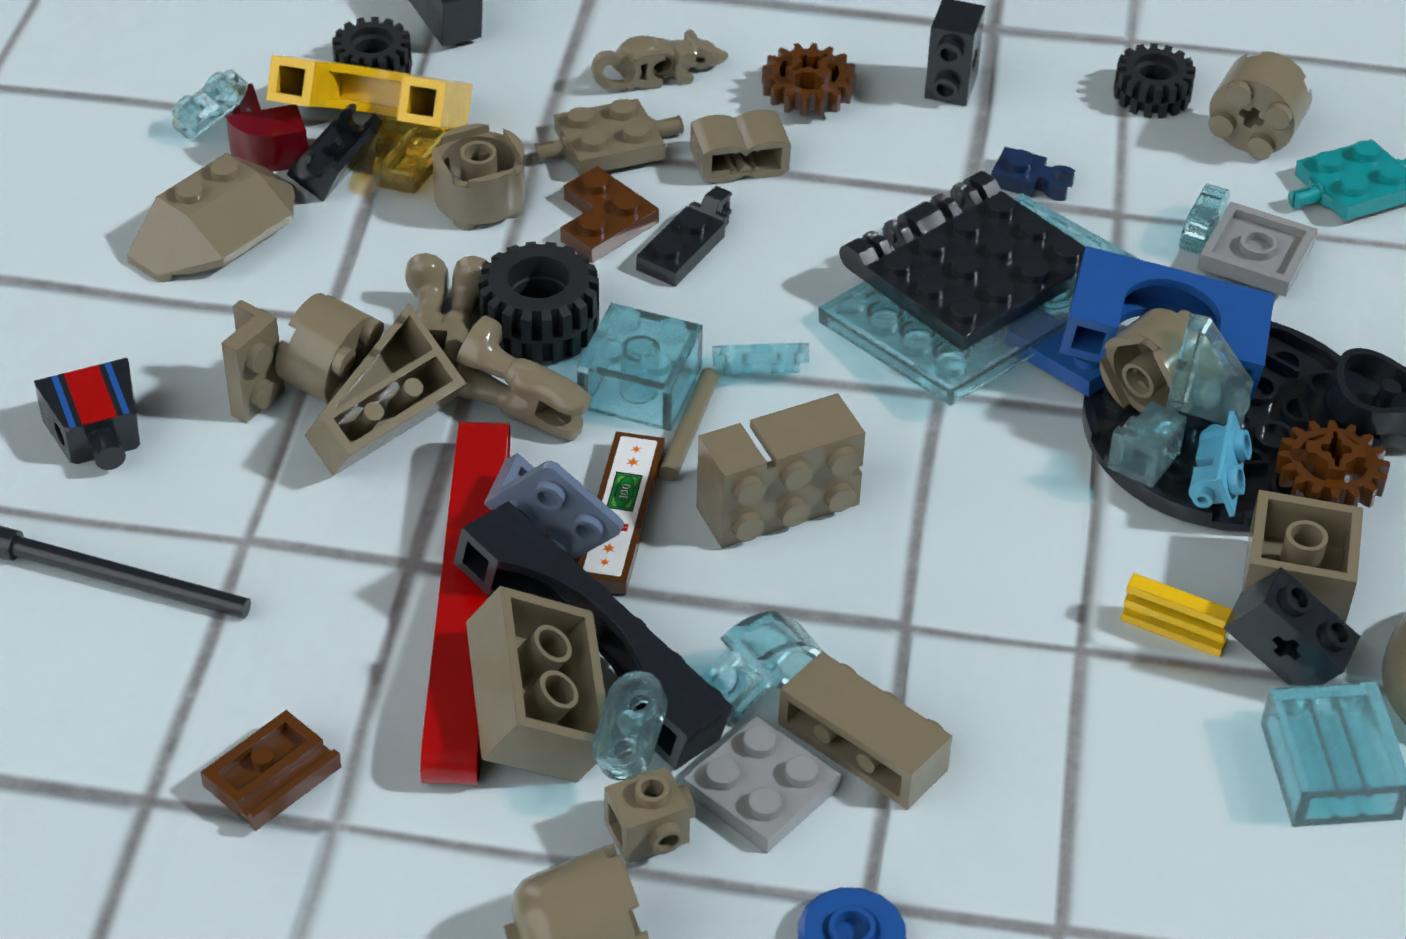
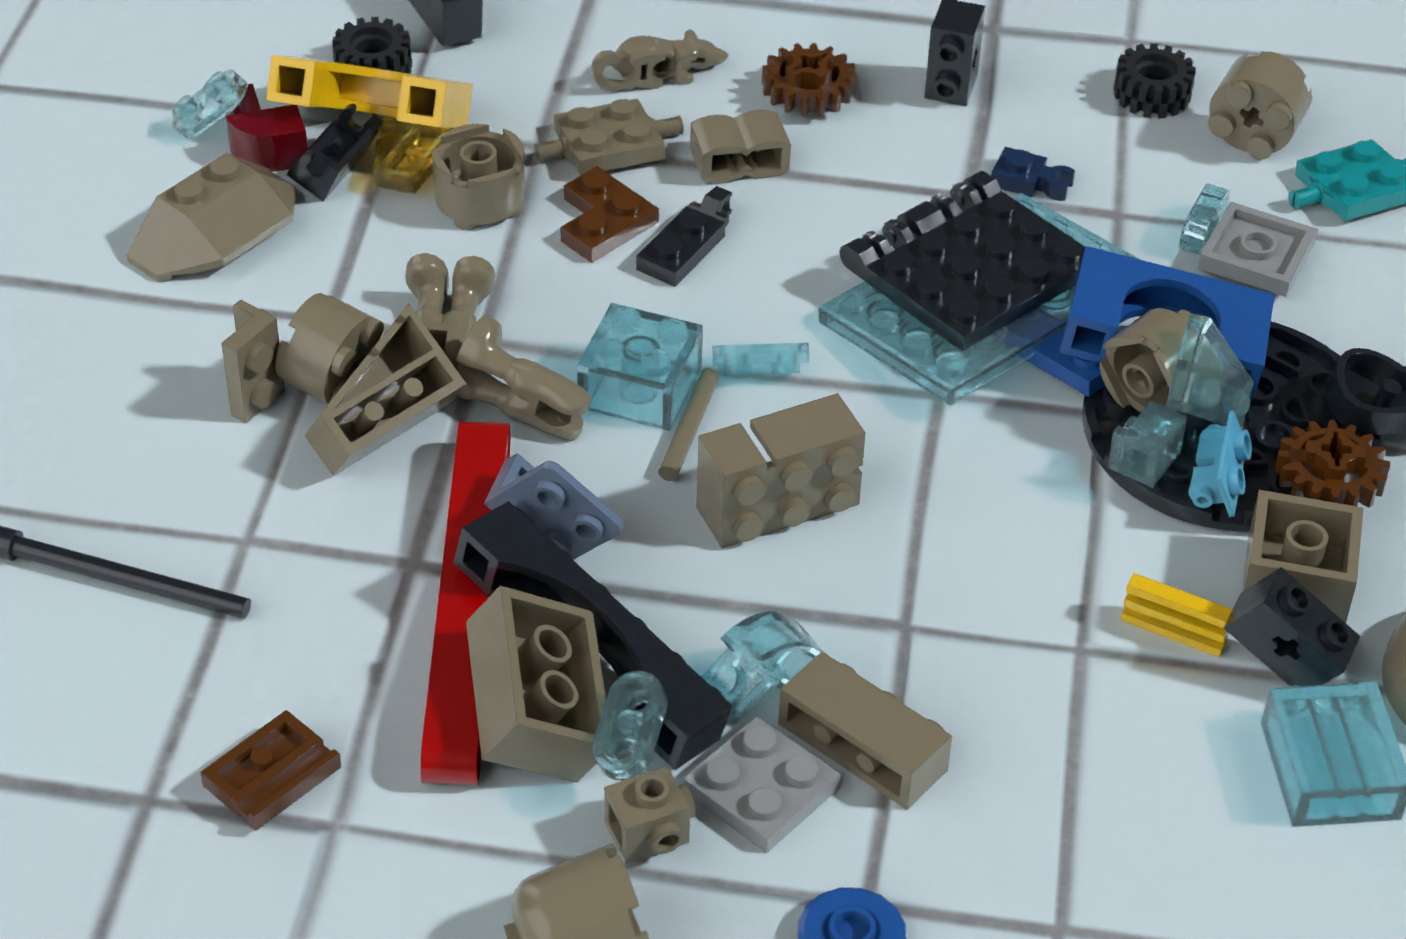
black torso [34,357,140,470] -> none
black tyre [478,241,599,364] -> none
tile [578,431,665,595] -> none

